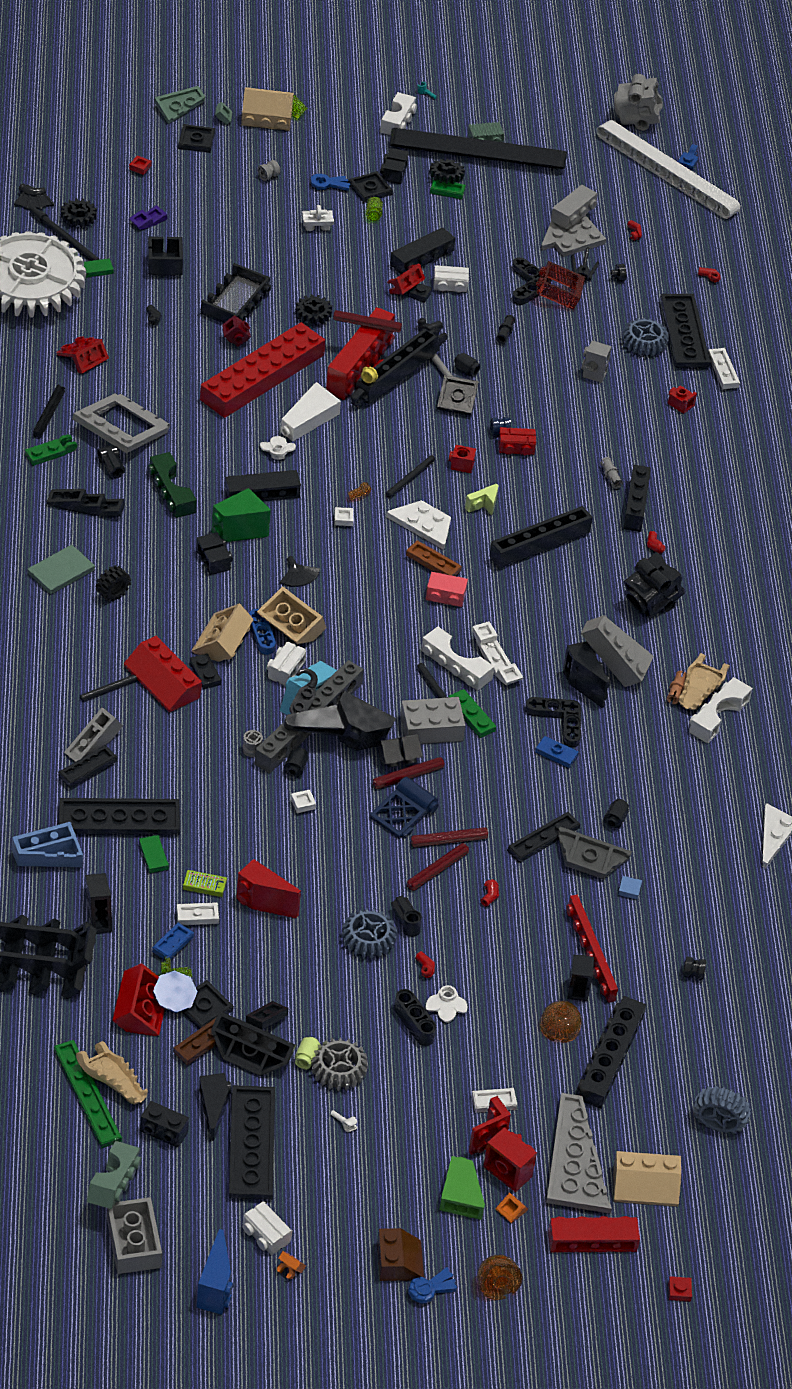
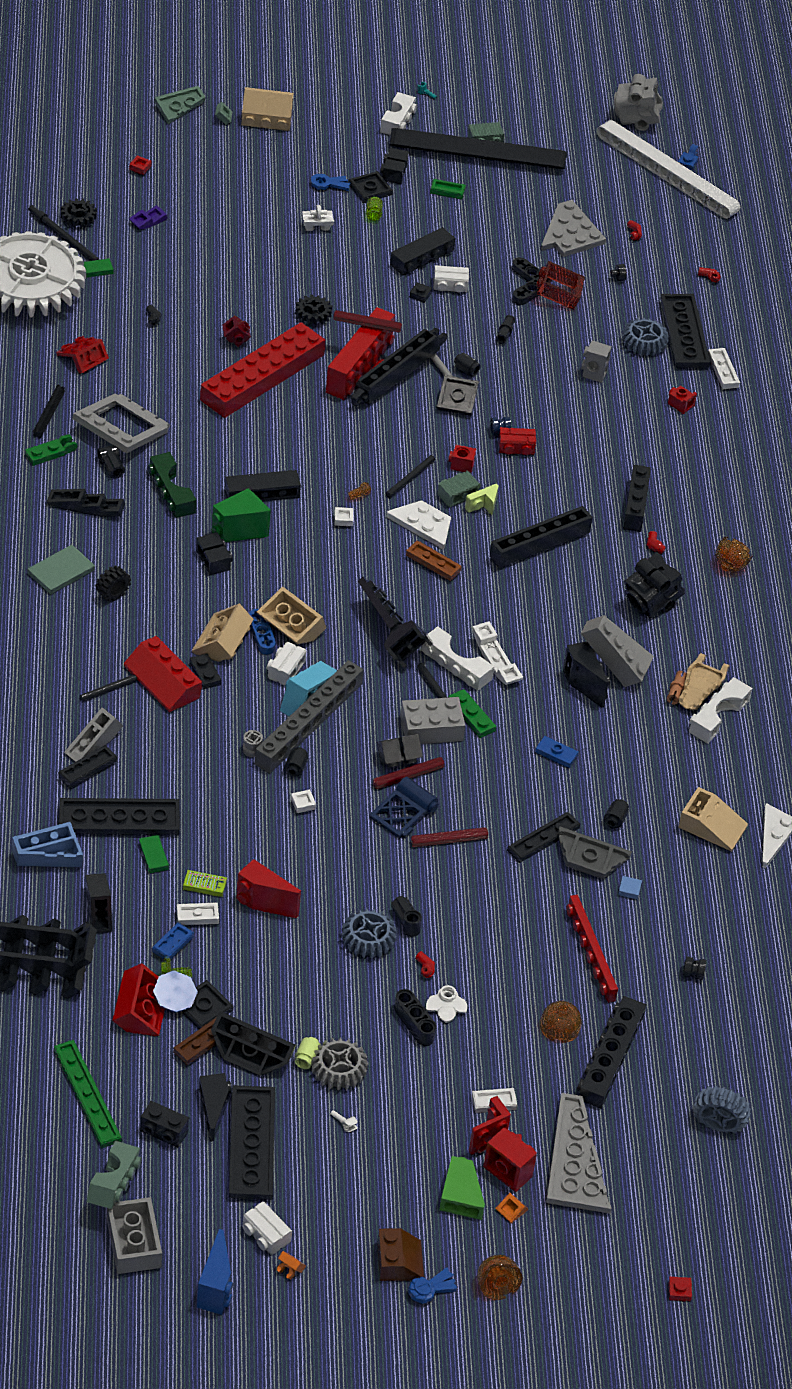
black arm [14,183,55,210] -> none
tan animal [76,1041,148,1104] -> none
black piece [148,236,183,275] -> none
black tile [178,124,215,153] -> none
black window [200,263,271,322] -> none
black plate [246,1001,289,1030] -> none
light grey wheel [257,160,281,181] -> none
white plate [260,436,296,460] -> none
black hand [280,556,320,587] -> none
white slope [281,382,341,442] -> none
black slope [283,668,396,751] -> none
clear neon green bracket [292,94,308,120] -> none
light yellow plate [361,367,378,383] -> none
red hinge [387,264,425,294] -> none
dark red axle [406,843,469,891] -> none
black arm [417,318,443,331] -> none
coral brick [426,572,468,607] -> none
black gear [429,159,465,184] -> none
red arm [480,879,499,907] -> none
black beam [525,697,581,748] -> none
red brick [548,1216,640,1252] -> none
light grey brick [551,185,598,229] -> none
black piece [567,954,594,1001] -> none
black plant [571,247,599,283] -> none
light grey pin [600,457,623,489] -> none
tan slope [613,1151,681,1207] -> none
none -> black hinge [357,577,433,668]
none -> sand green brick [437,471,481,507]
none -> tan slope [678,787,748,852]
none -> clear orange cylinder [715,537,753,572]

